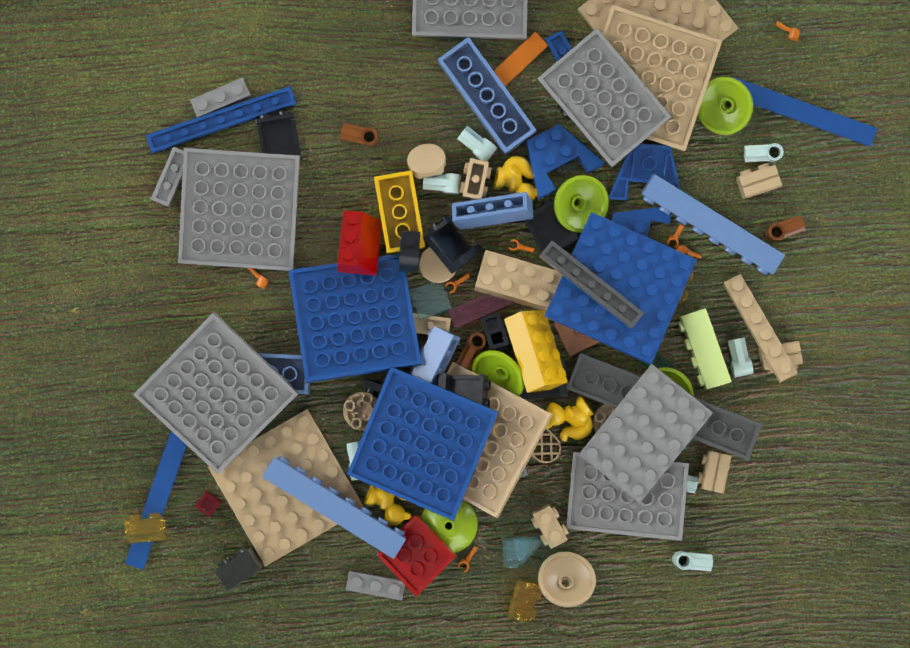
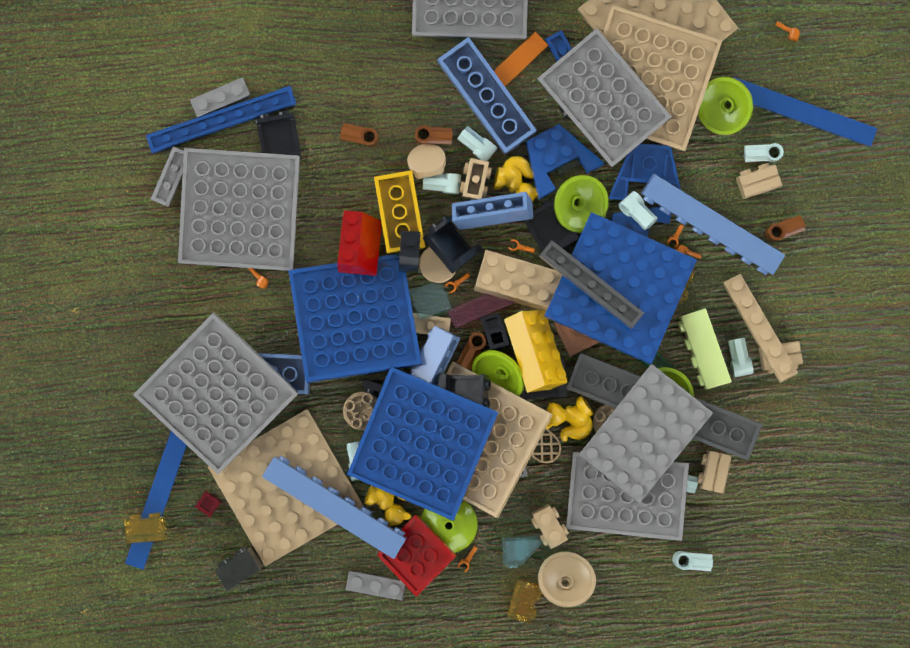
none -> dark orange piece [414,125,453,145]
none -> light aqua piece [619,191,657,230]

